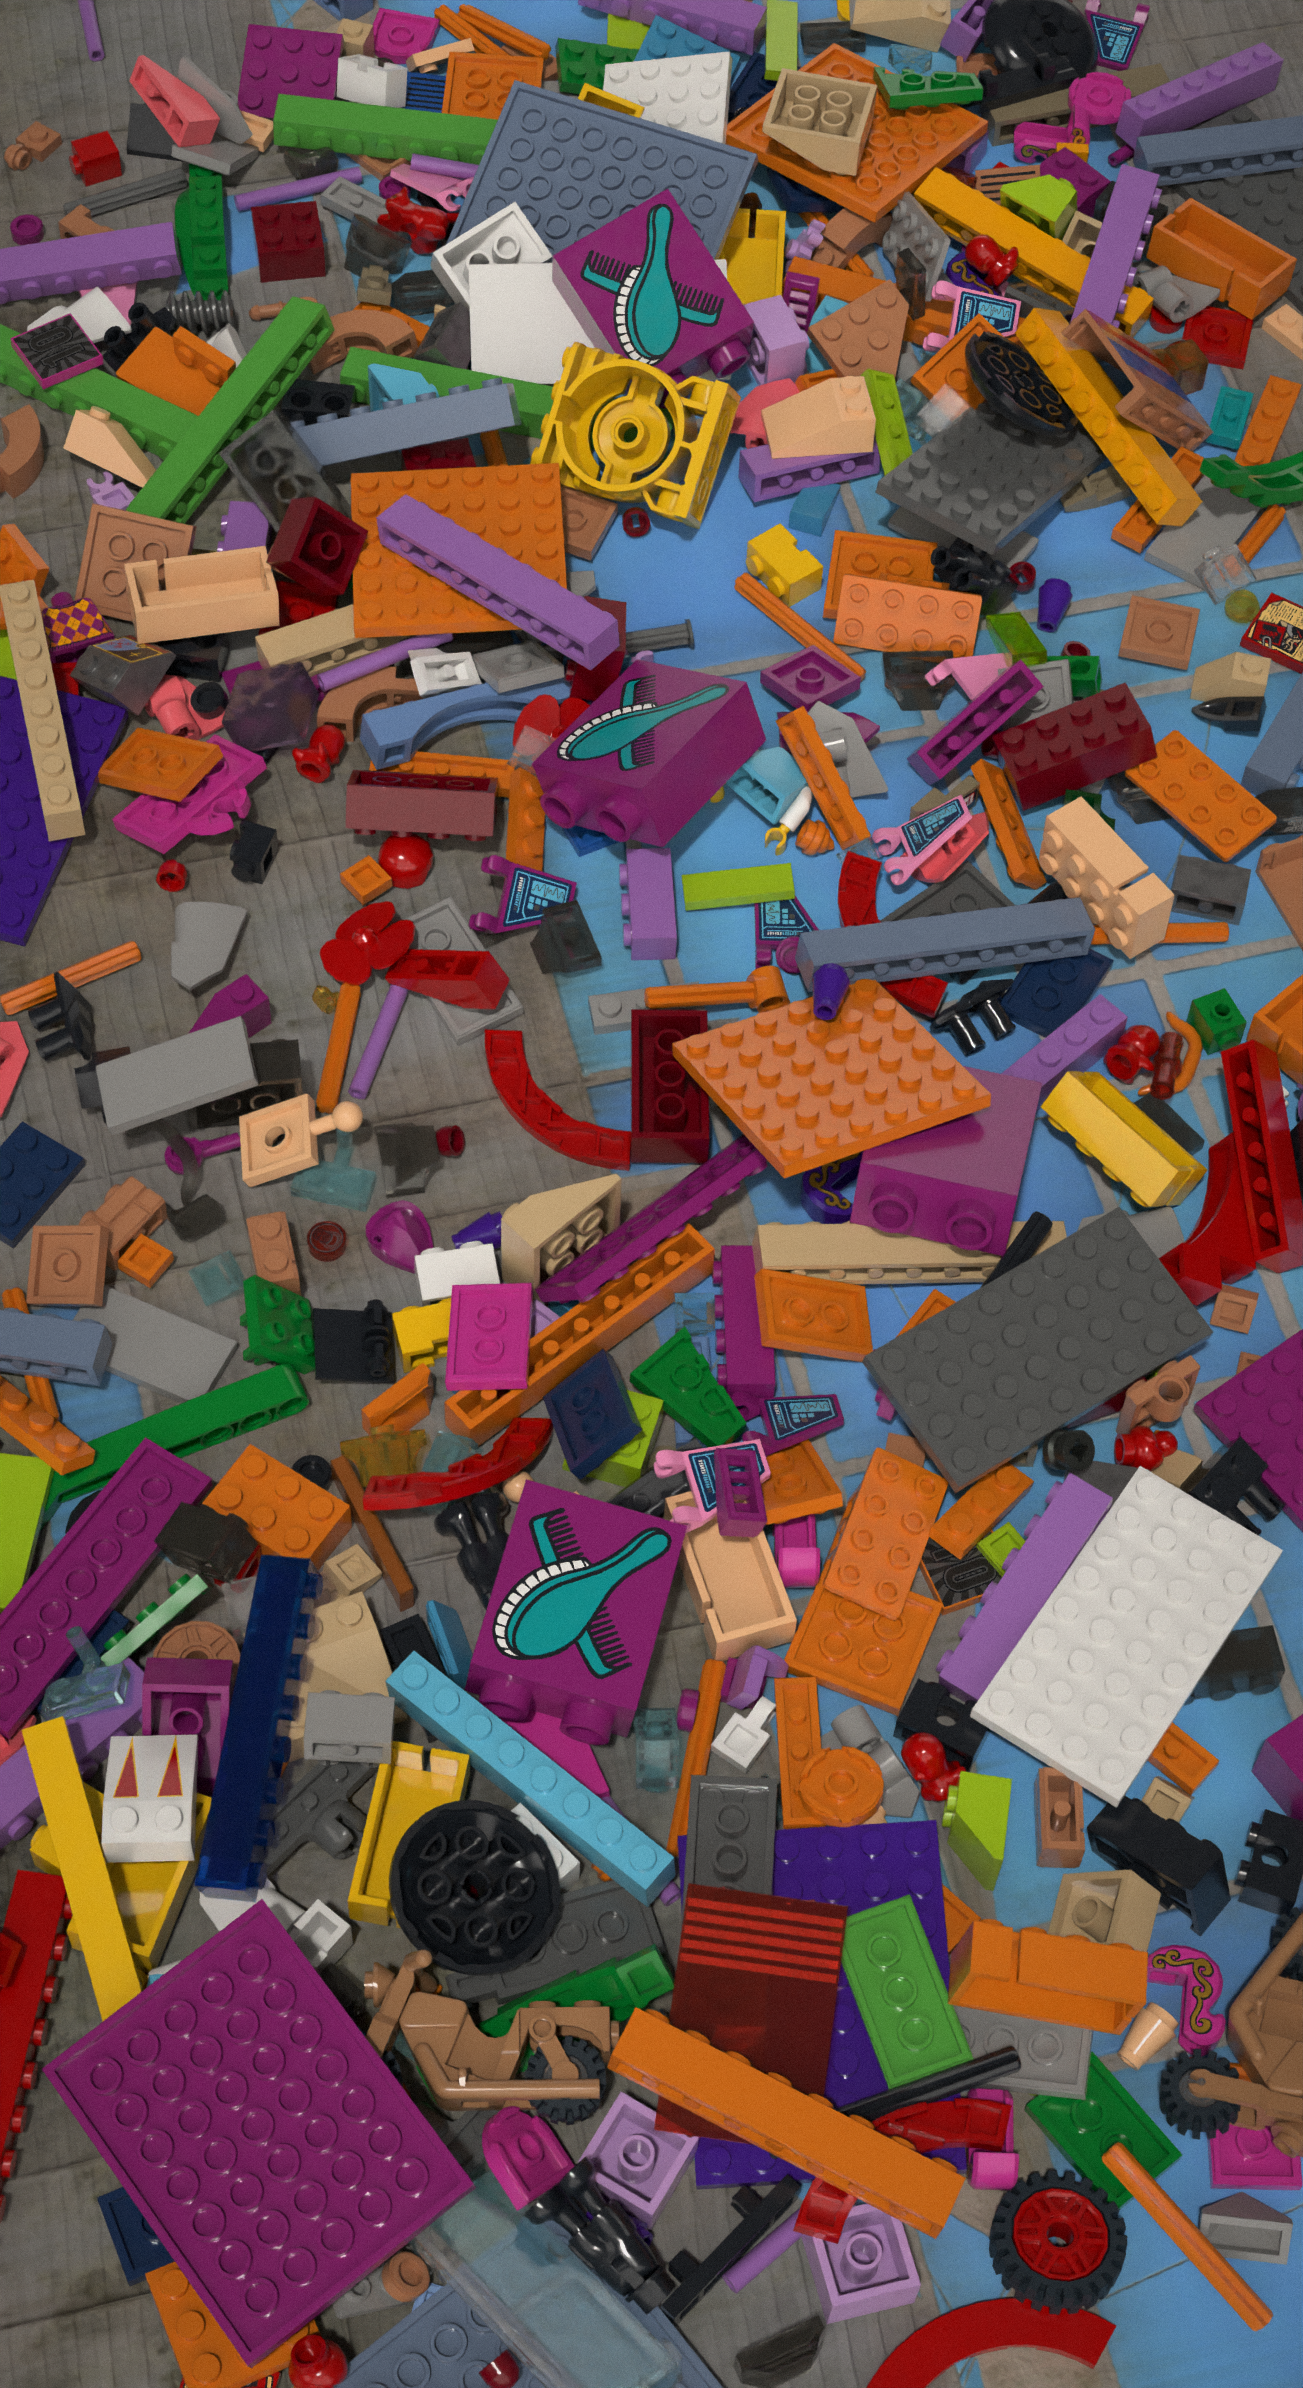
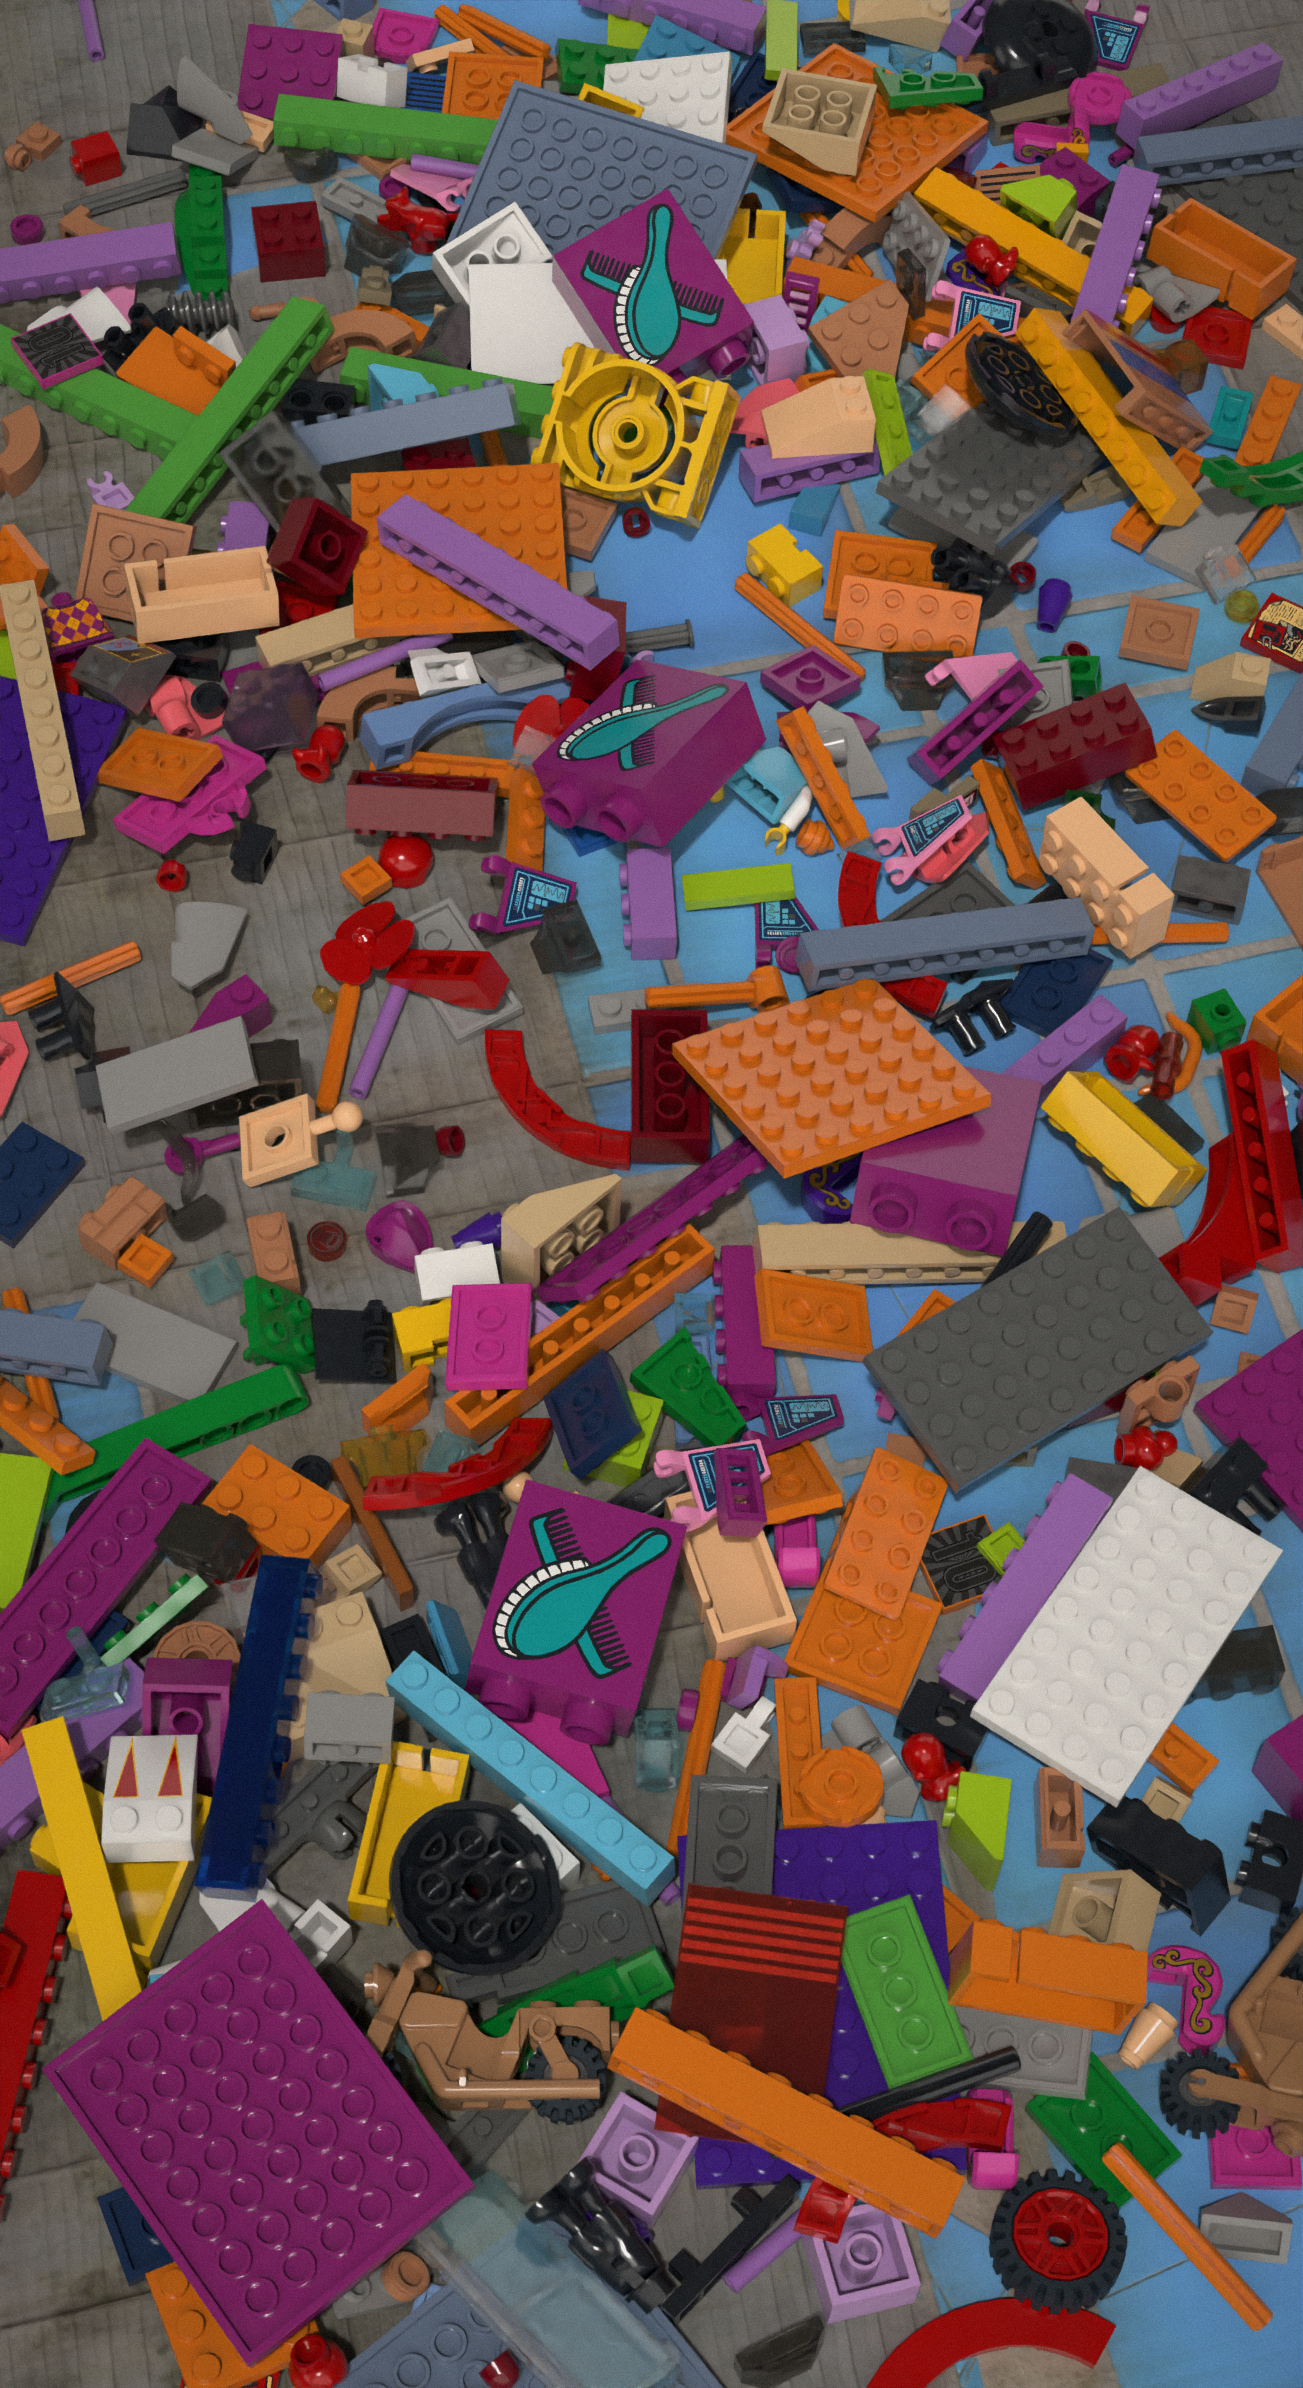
nougat plate [26,1225,109,1307] -> none
light nougat slope [63,406,156,488] -> none
coral slope [129,55,220,147] -> none
medium lavender piece [234,166,362,212] -> none
dark pink tile [482,2106,574,2211] -> none
dark purple cone [812,963,850,1020] -> none
orange plate [929,1462,1034,1560] -> none
clear neon green tile [986,611,1047,666] -> none
pearl dark grey wheel [1043,1430,1095,1471] -> none

